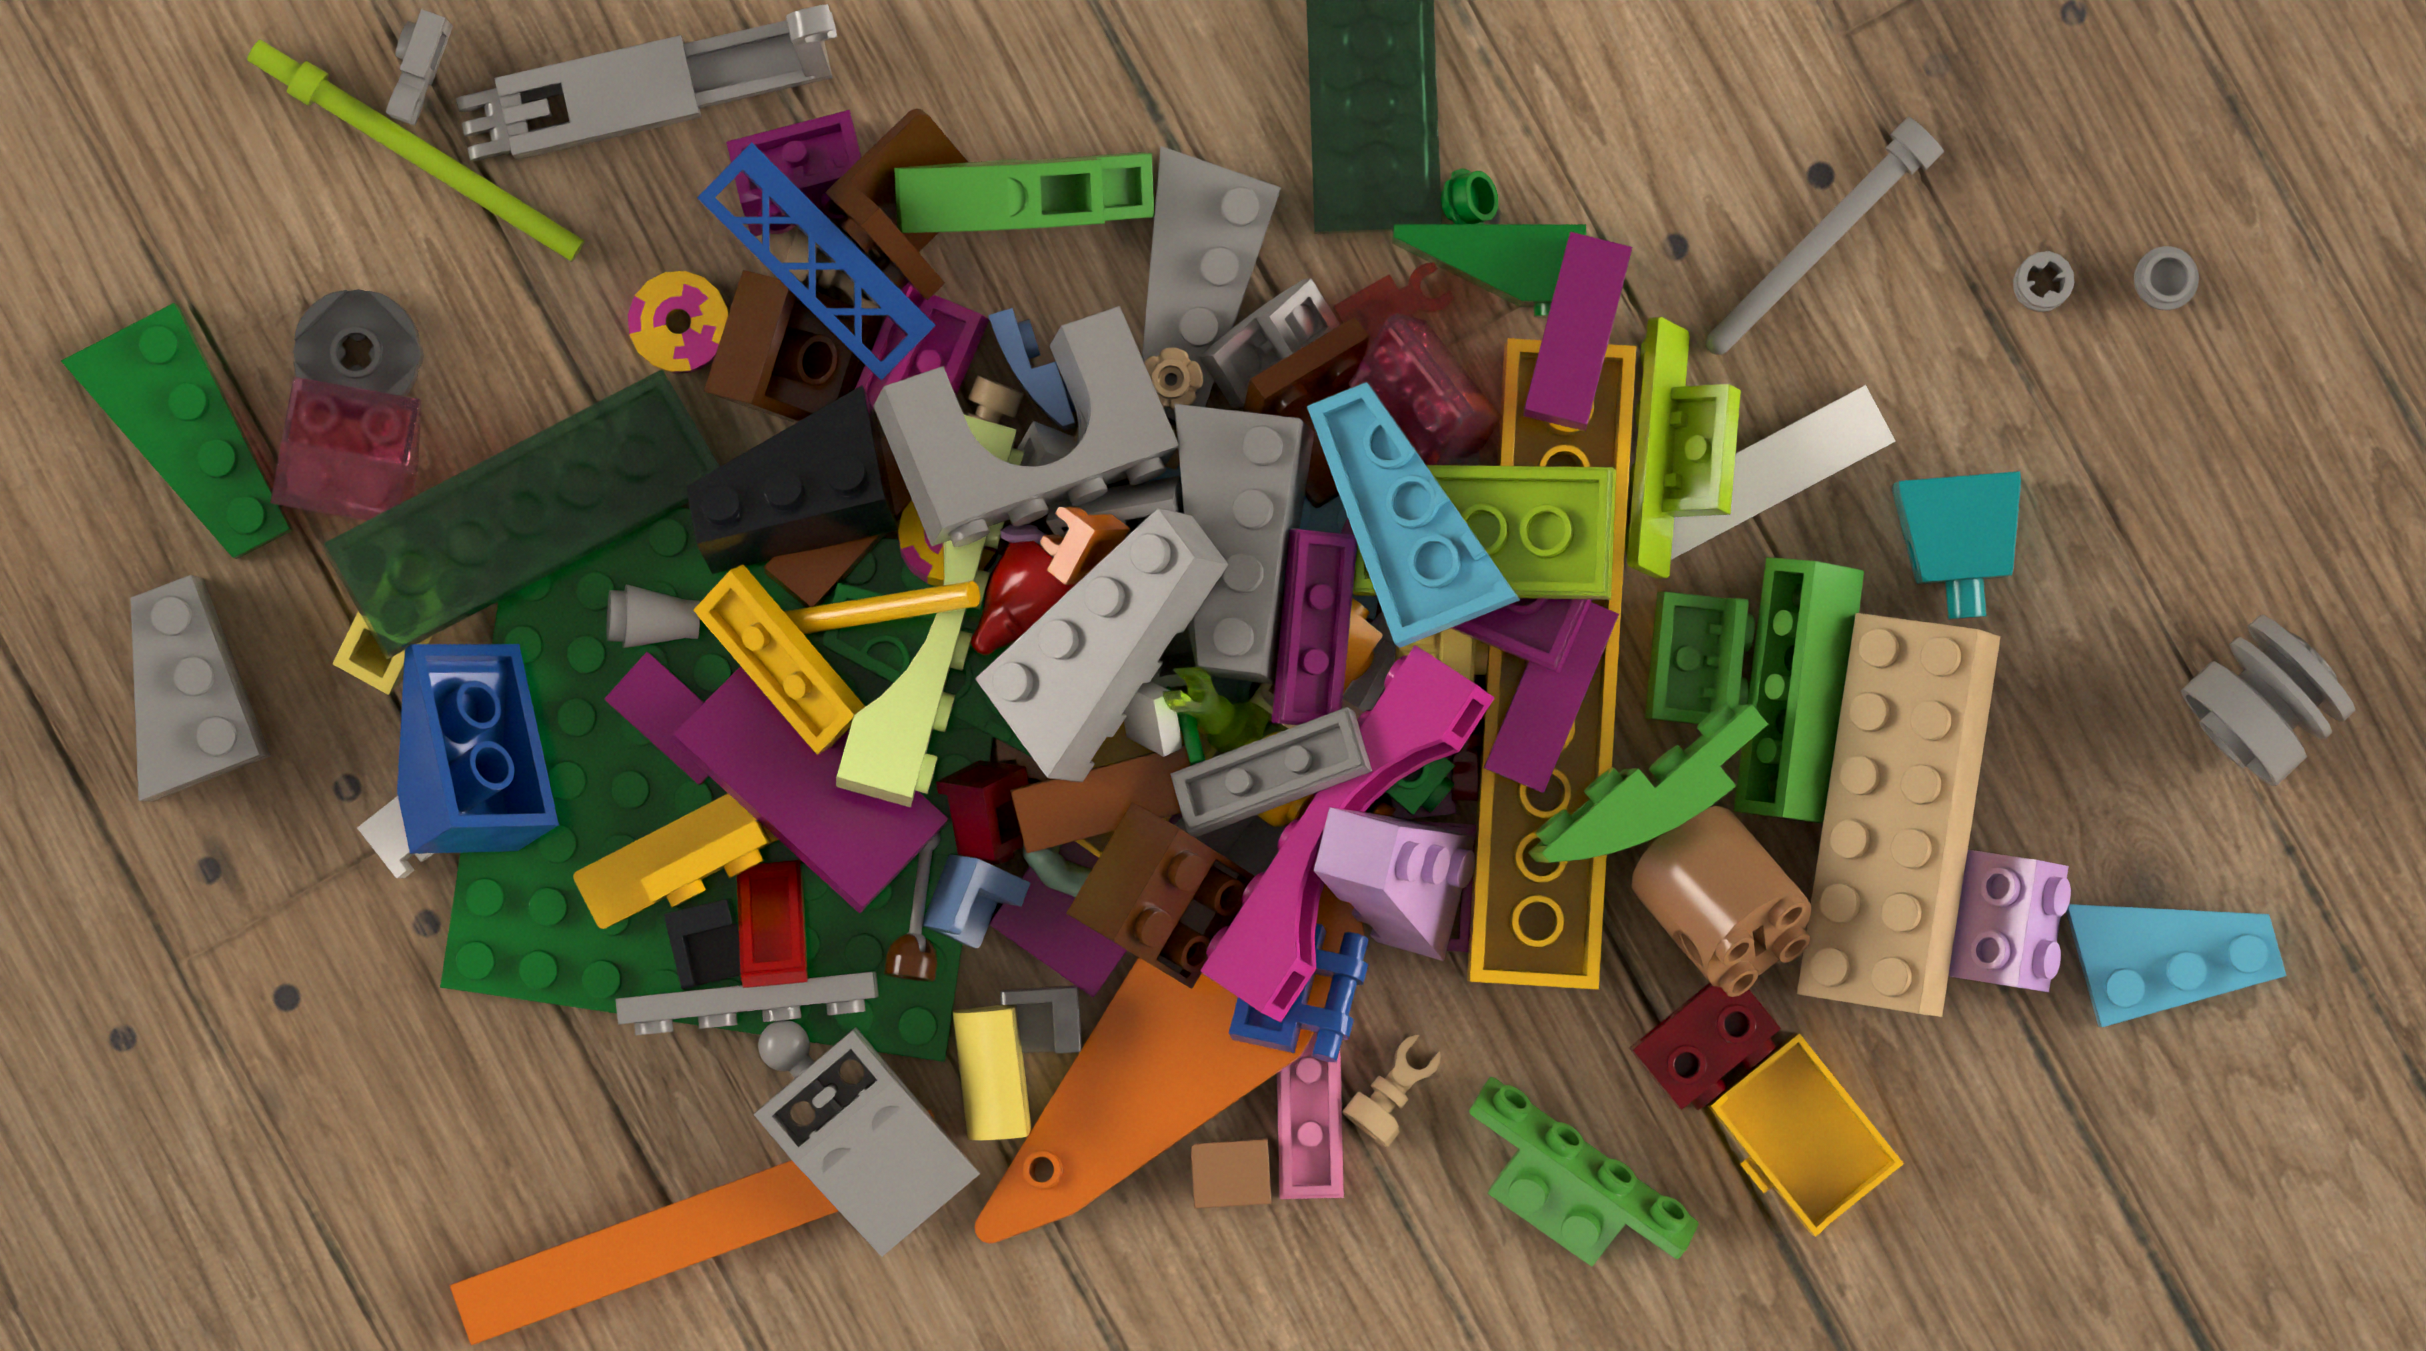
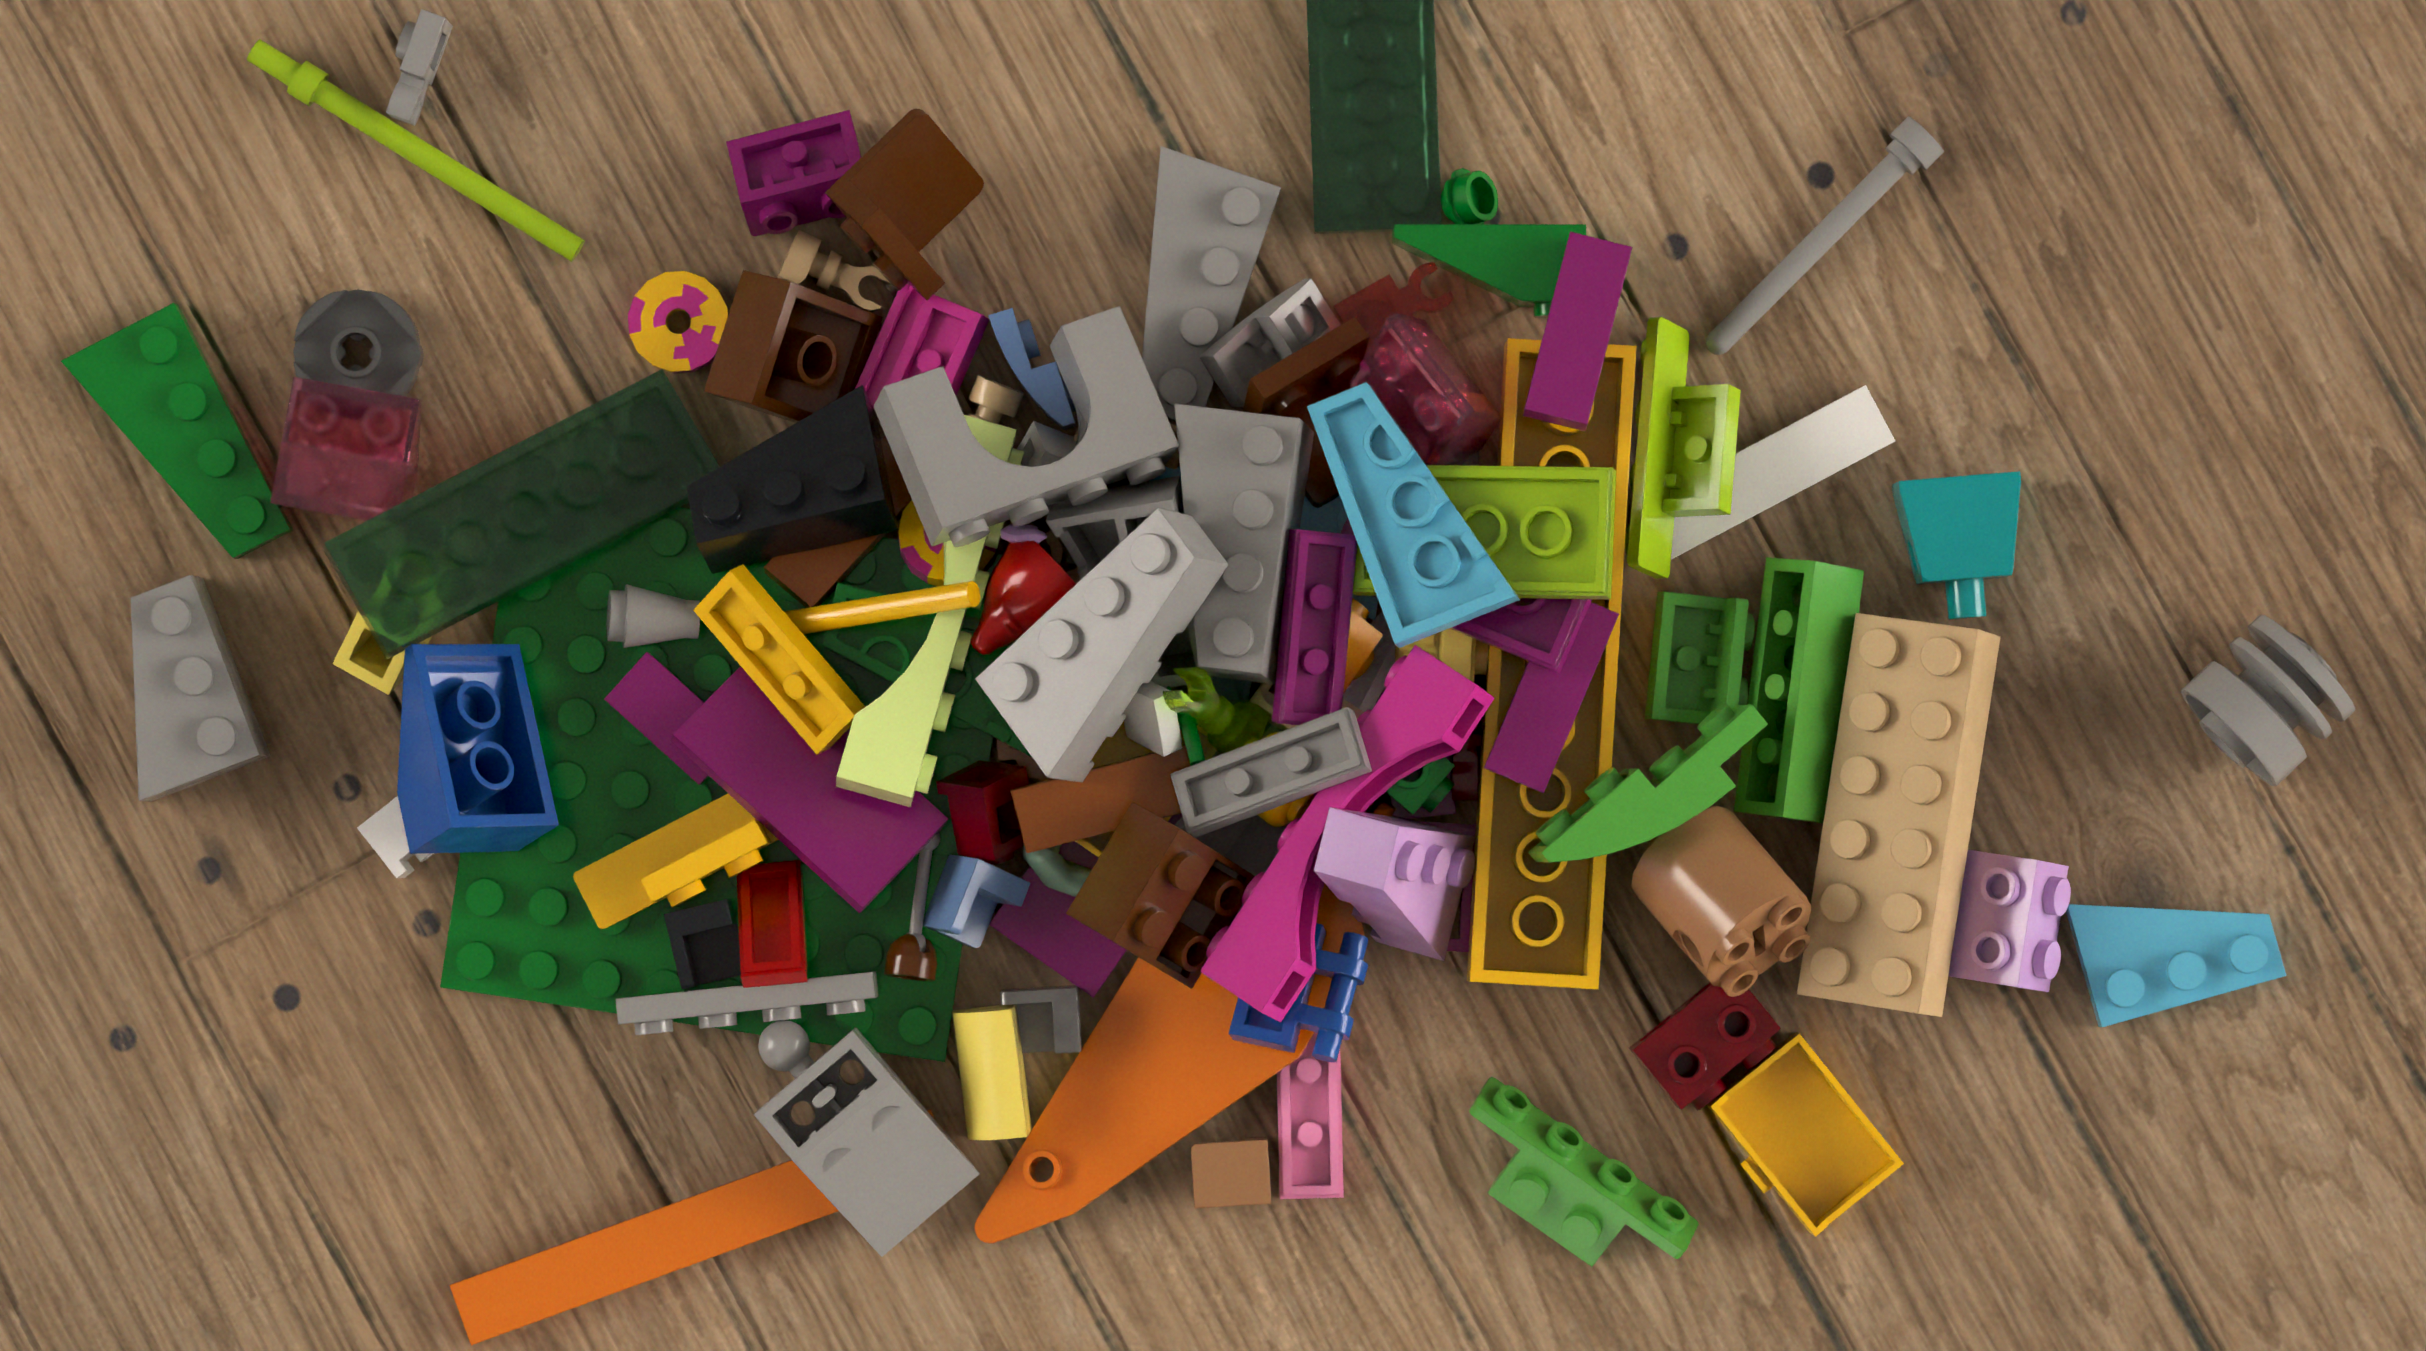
light grey hinge [456,4,837,161] -> none
blue fence [697,142,936,380] -> none
bright green slope [894,152,1154,233] -> none
orange tile [1040,507,1130,585] -> none
tan plate [1144,348,1203,411] -> none
tan piece [1342,1035,1441,1148] -> none
light grey bush [2013,251,2074,312] -> none
light grey plate [2134,246,2199,311] -> none

